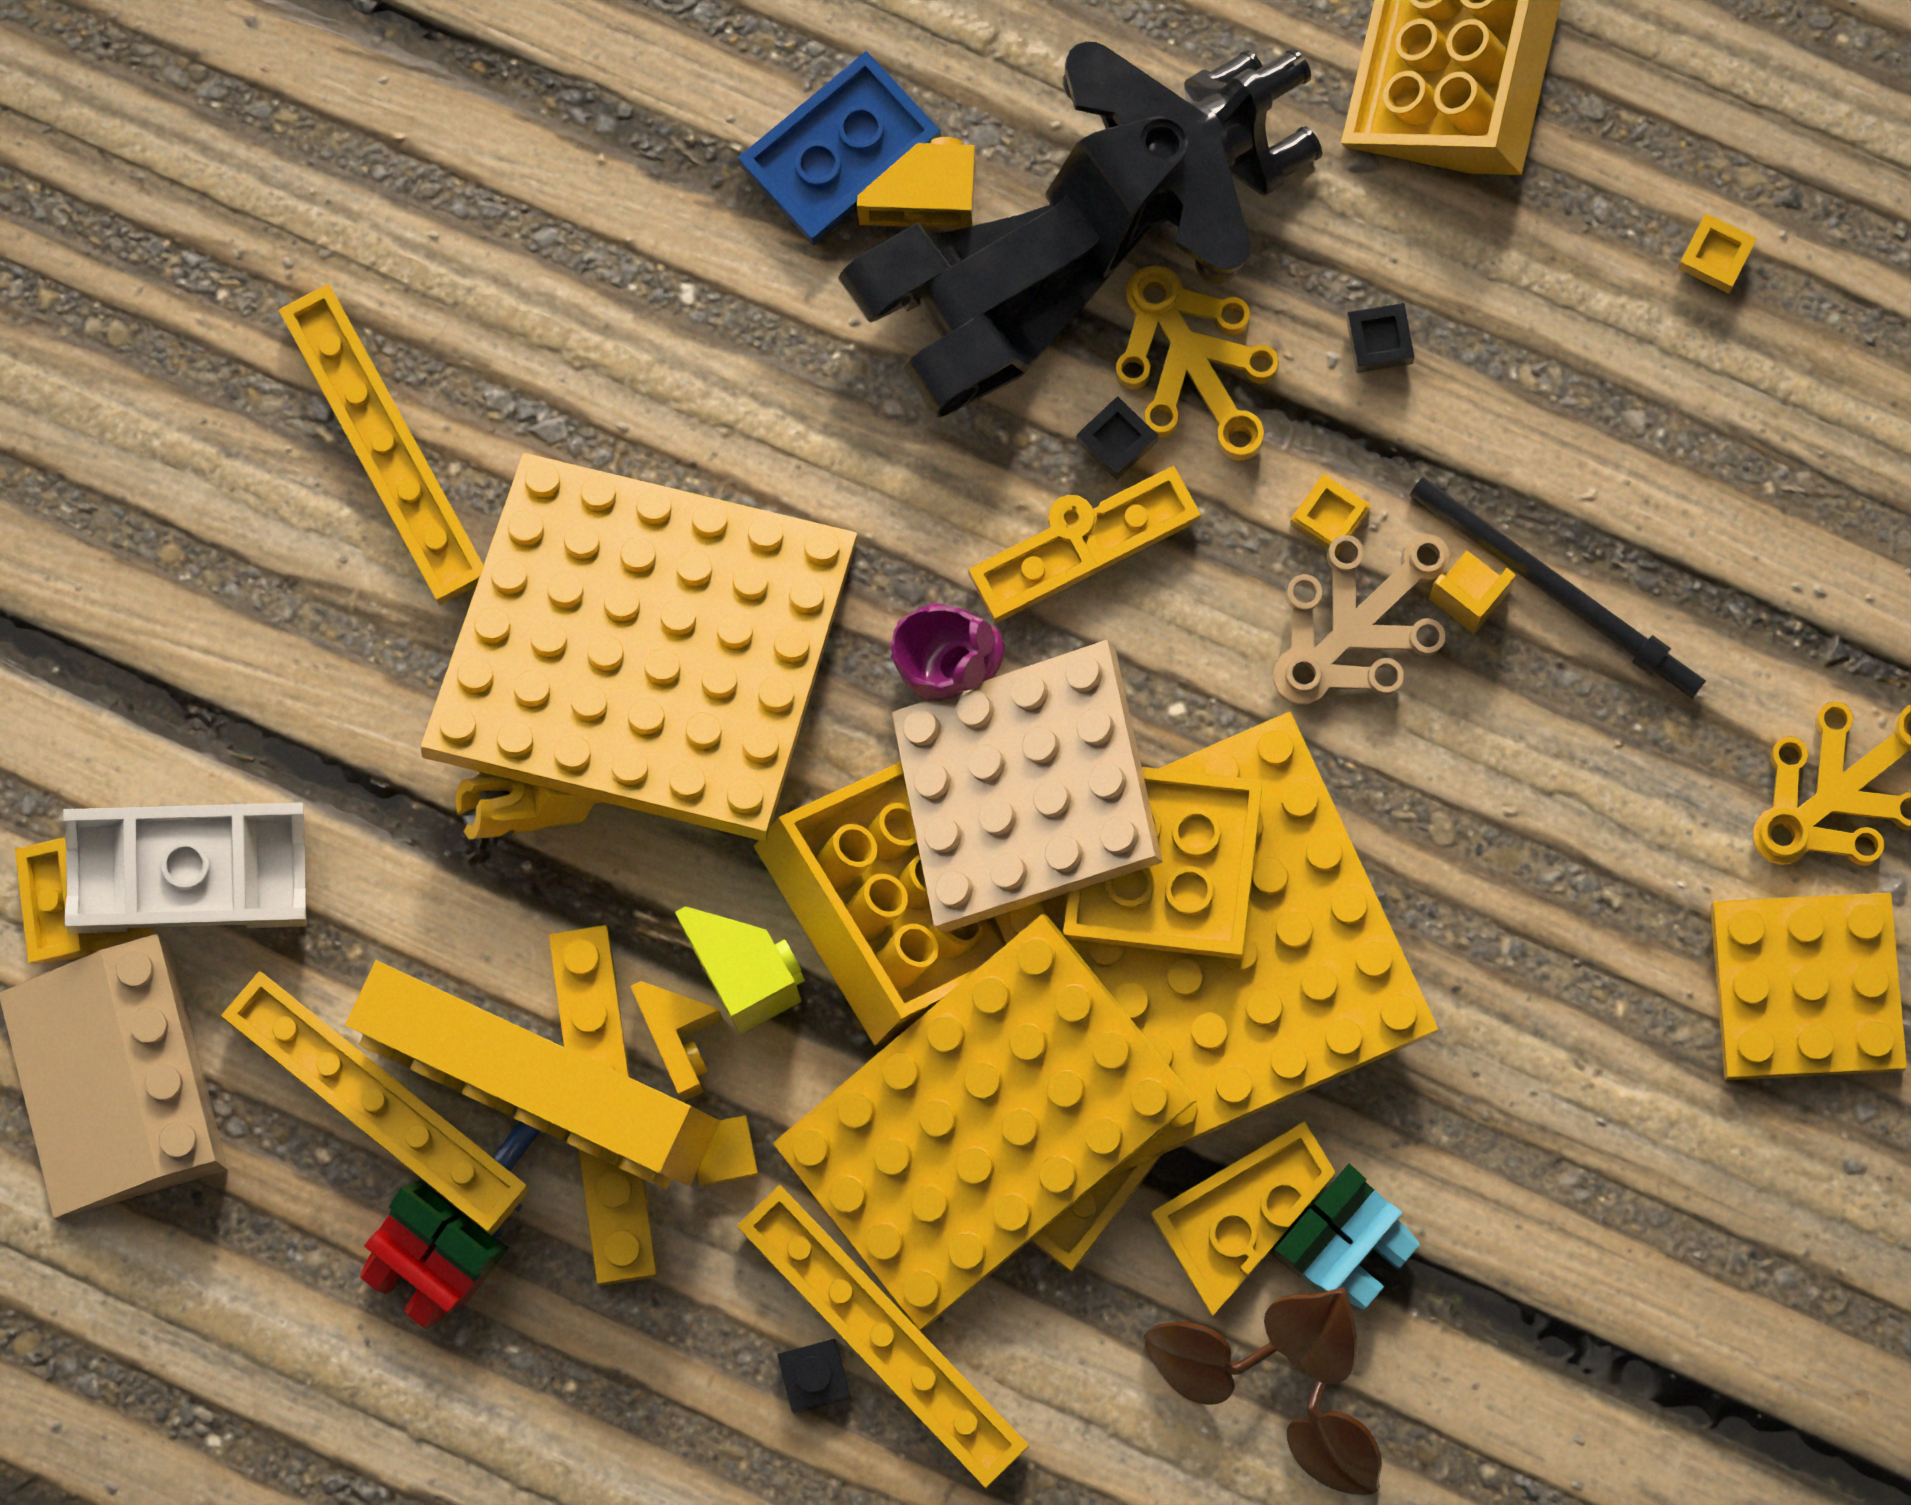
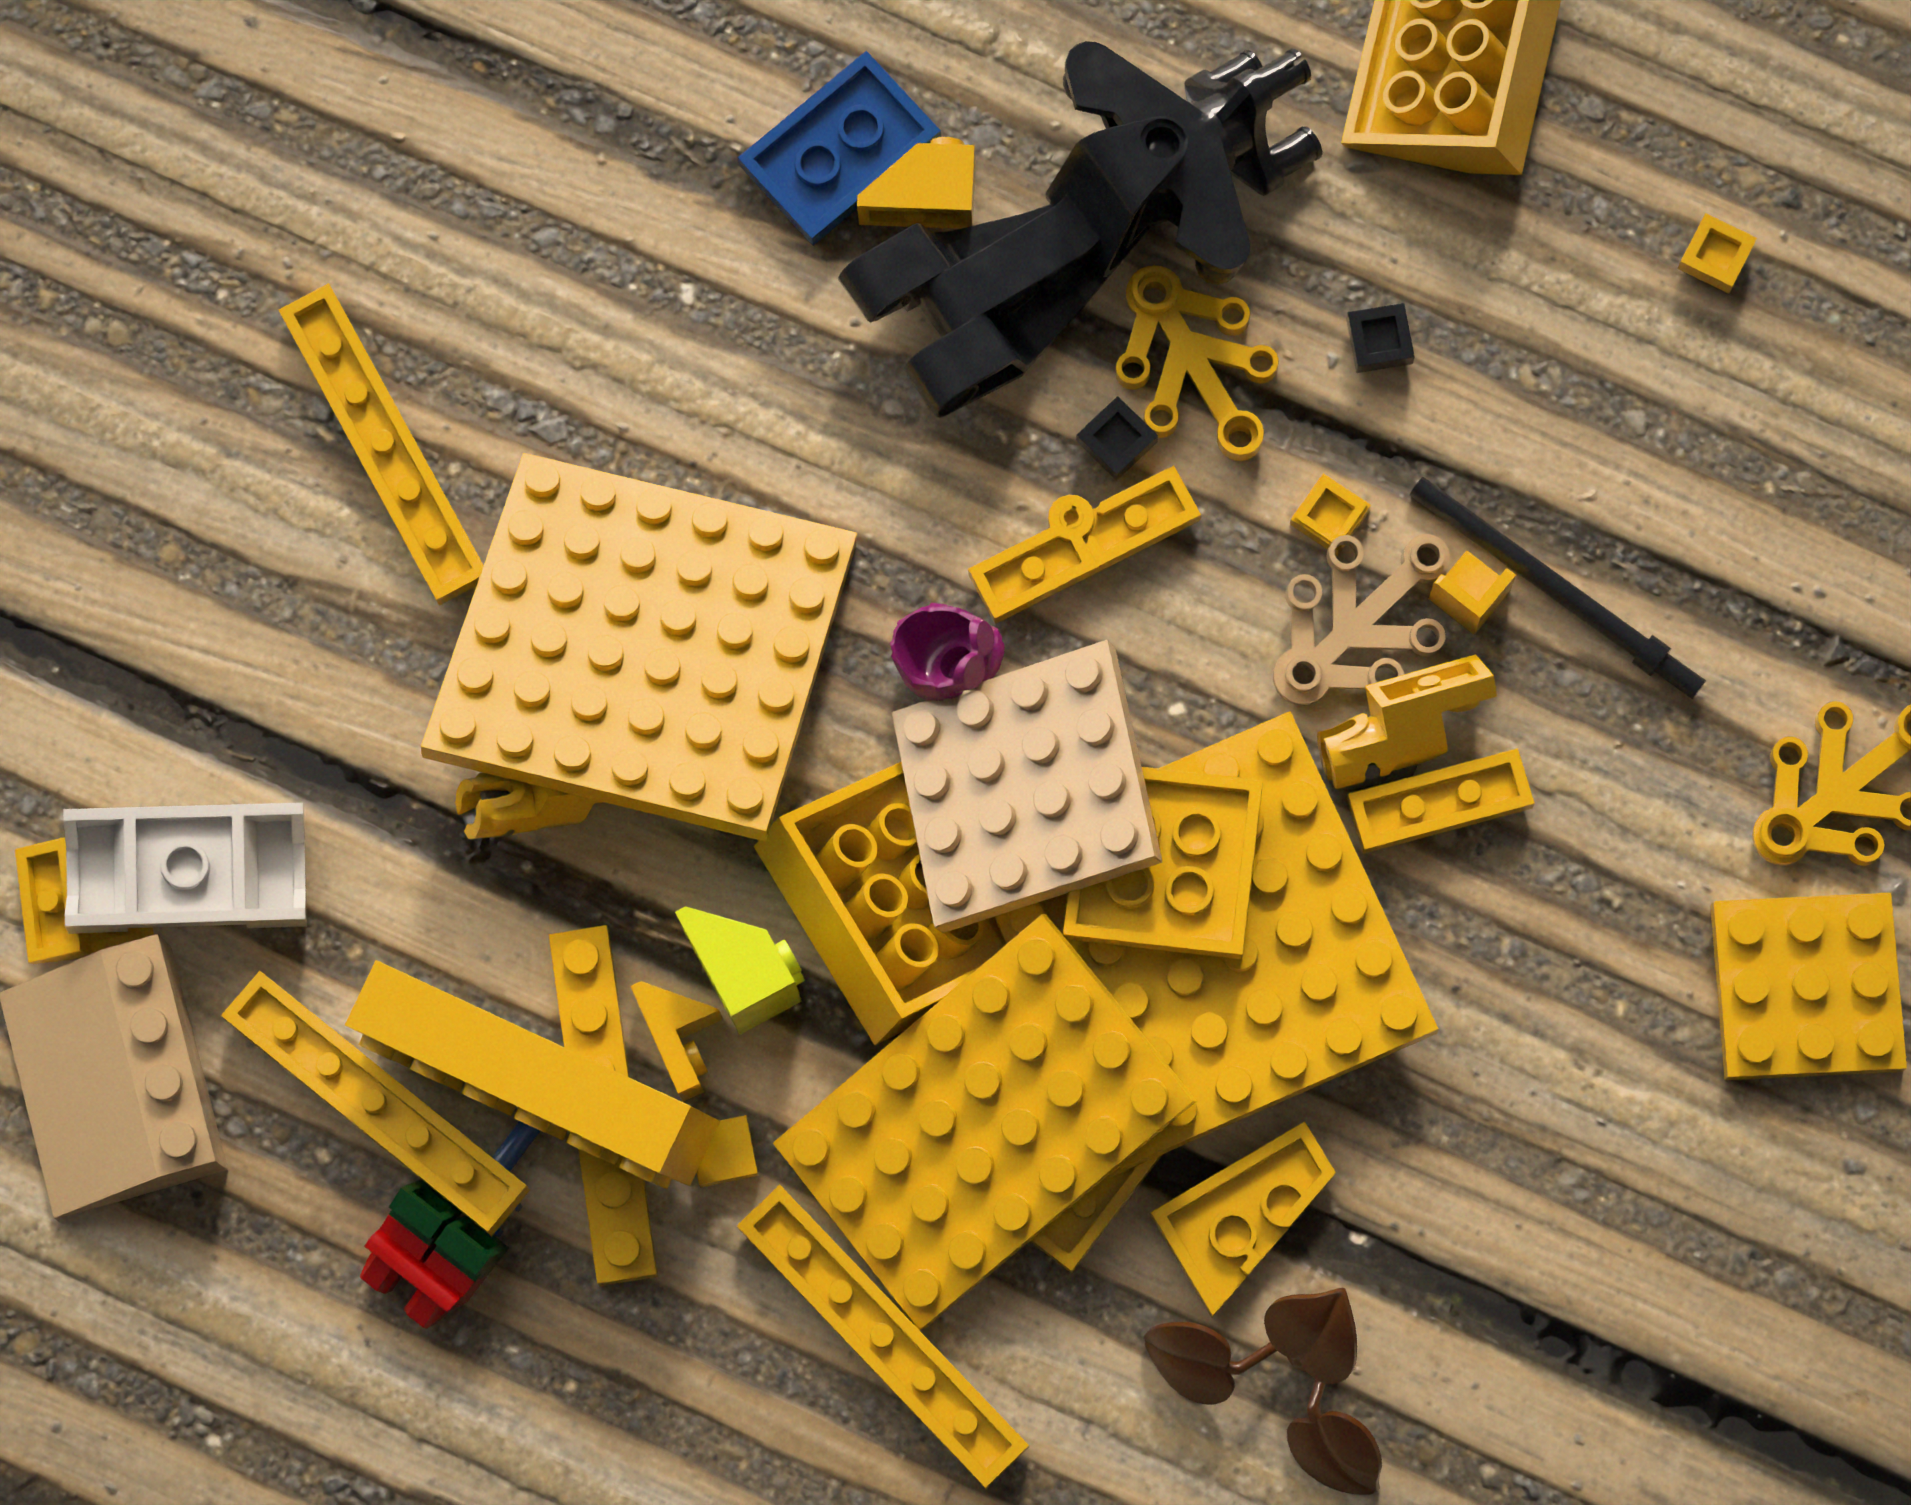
black plate [777,1338,851,1414] -> none
hips [1272,1163,1420,1312] -> none
none -> yellow plate [1317,654,1498,790]
none -> yellow plate [1347,748,1535,854]

